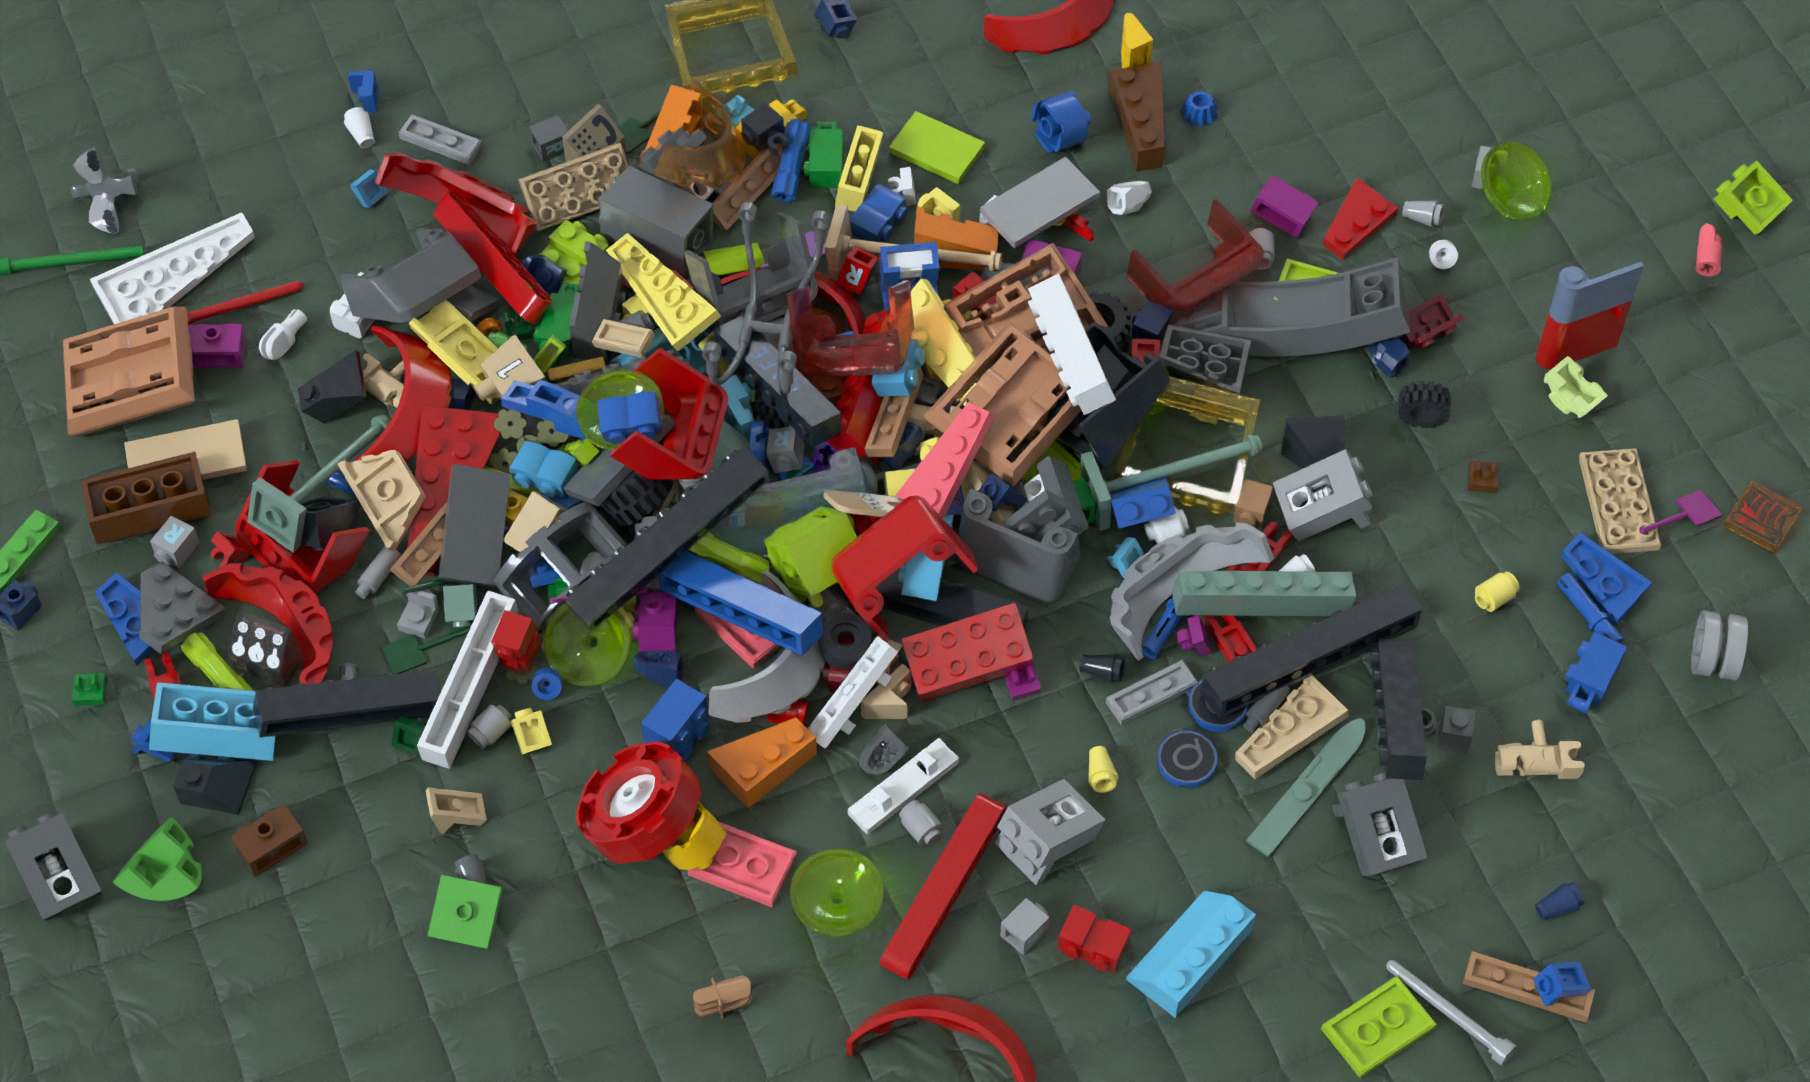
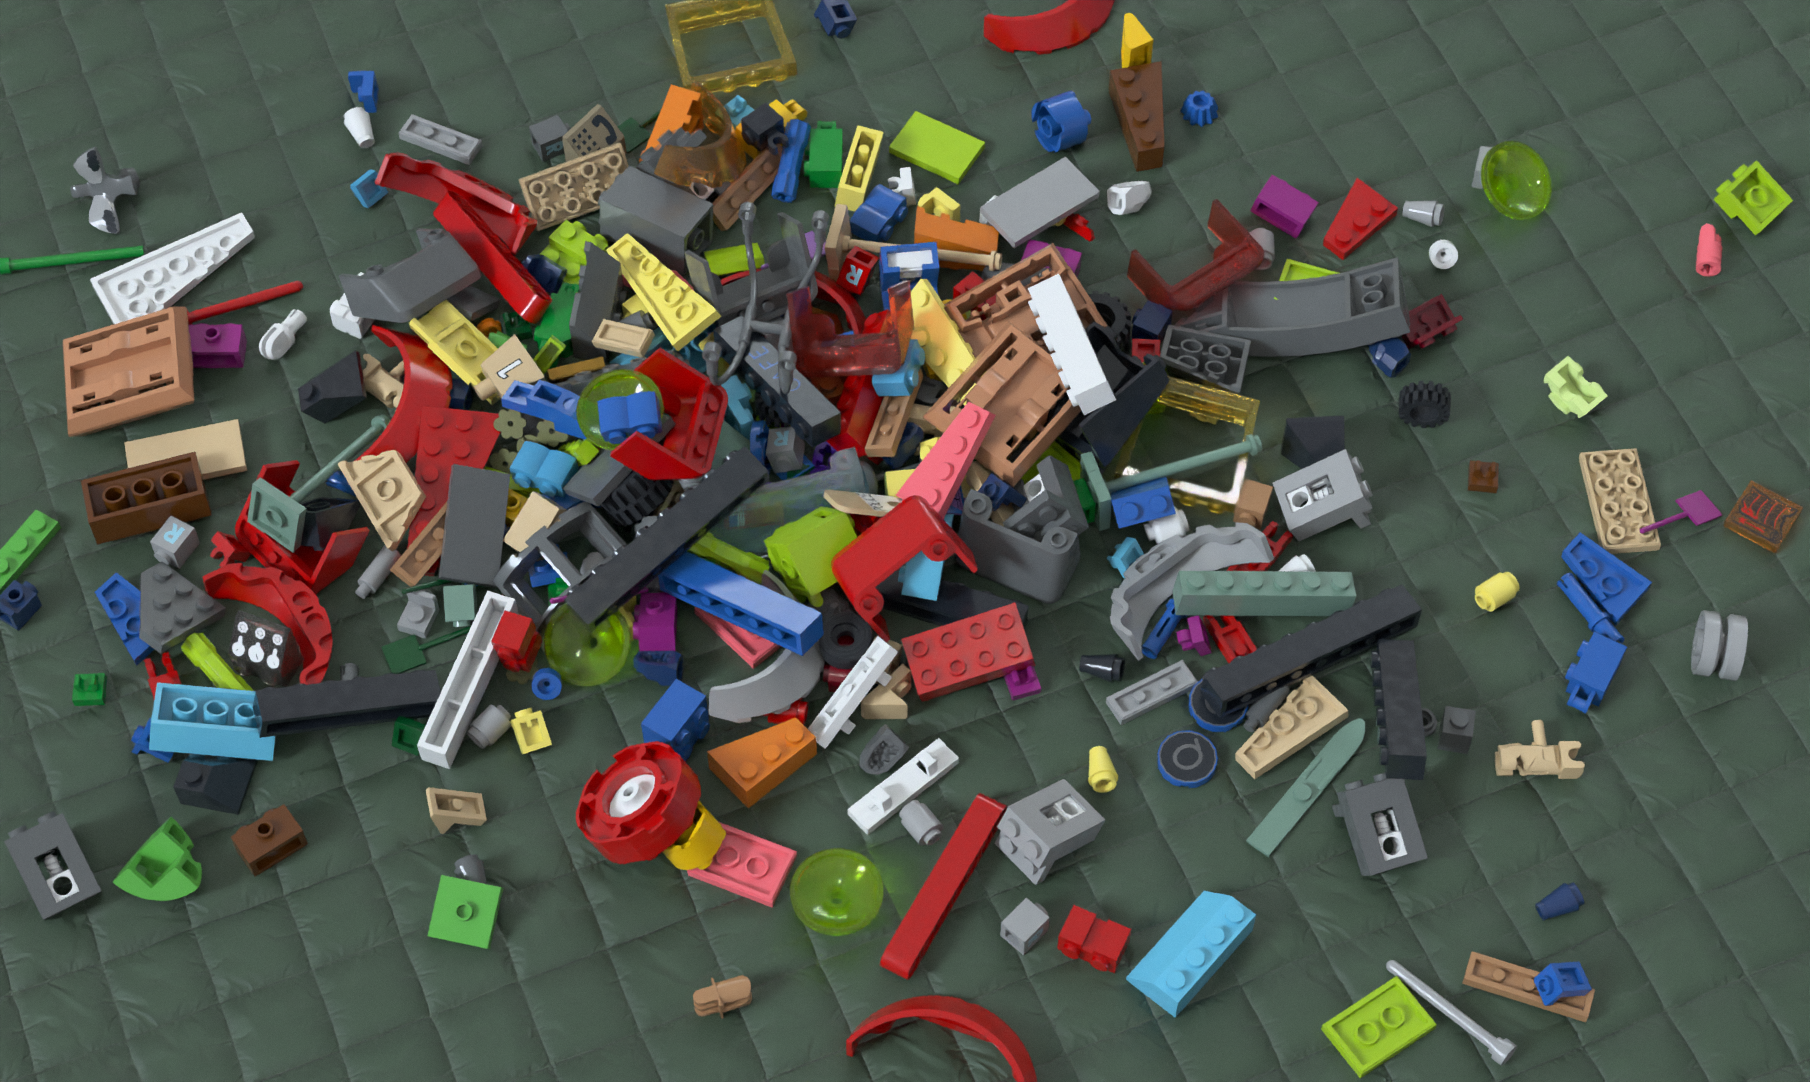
door [1536,262,1644,369] -> none

